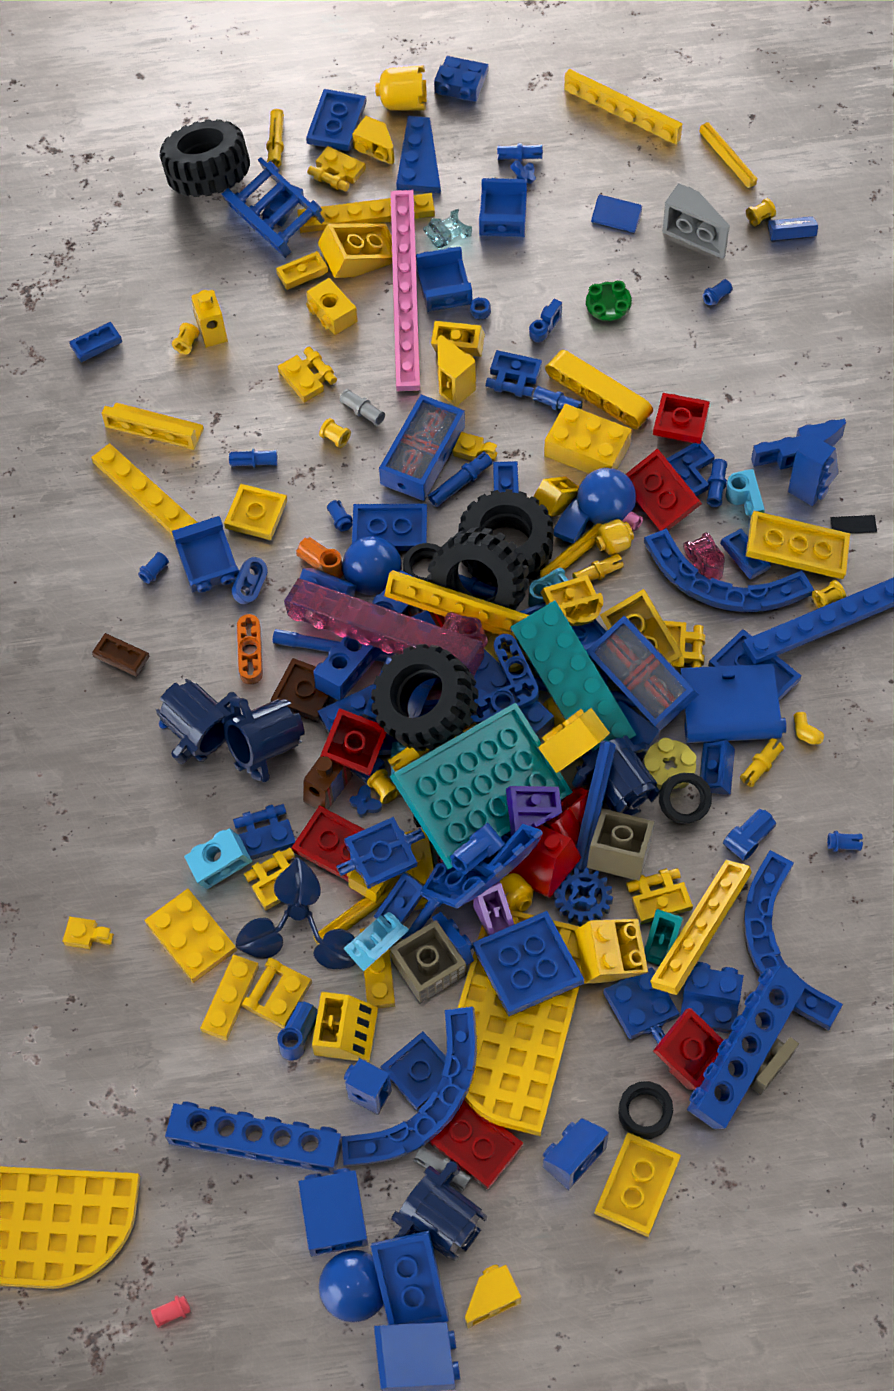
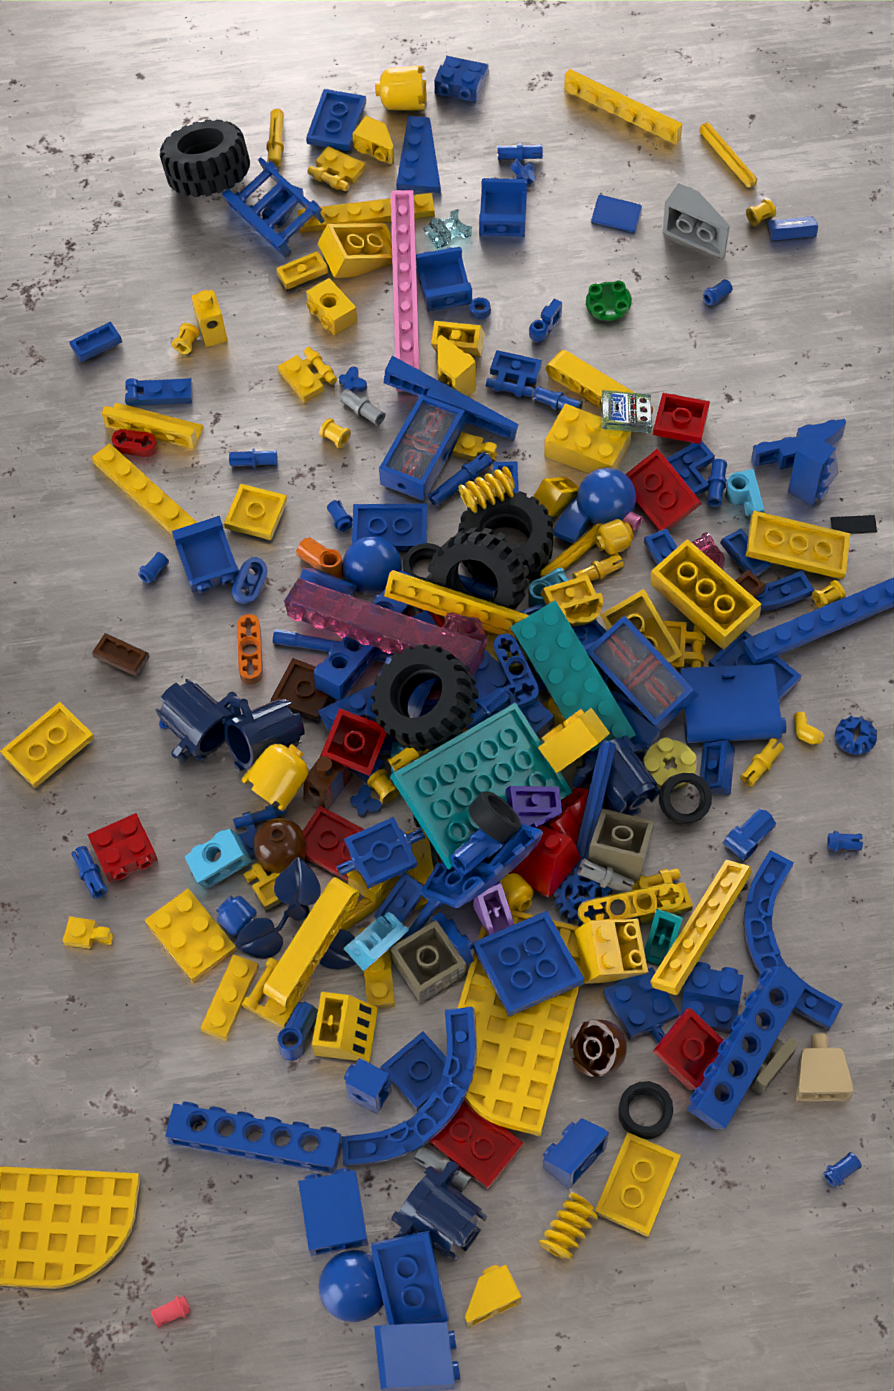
none -> yellow plate [0,702,95,788]
none -> blue pin [71,846,108,899]
none -> red plate [87,813,158,882]
none -> red beam [111,429,158,457]
none -> blue plate [125,378,193,406]
none -> blue head [216,896,257,936]
none -> yellow cylinder [241,744,309,812]
none -> reddish brown cylinder [253,818,307,873]
none -> yellow beam [263,878,359,1008]
none -> blue piece [339,366,367,392]
none -> blue slope [384,356,519,441]
none -> yellow piece [459,466,515,513]
none -> blue axle [465,687,509,730]
none -> black tyre [468,791,521,843]
none -> yellow piece [538,1192,598,1259]
none -> reddish brown cylinder [570,1019,627,1077]
none -> light grey pin [577,859,634,893]
none -> yellow beam [578,883,684,923]
none -> tile [601,390,652,433]
none -> yellow brick [651,539,761,650]
none -> reddish brown tile [735,570,766,598]
none -> tan torso [796,1033,854,1101]
none -> blue pin [823,1152,862,1187]
none -> blue gear [835,715,877,755]

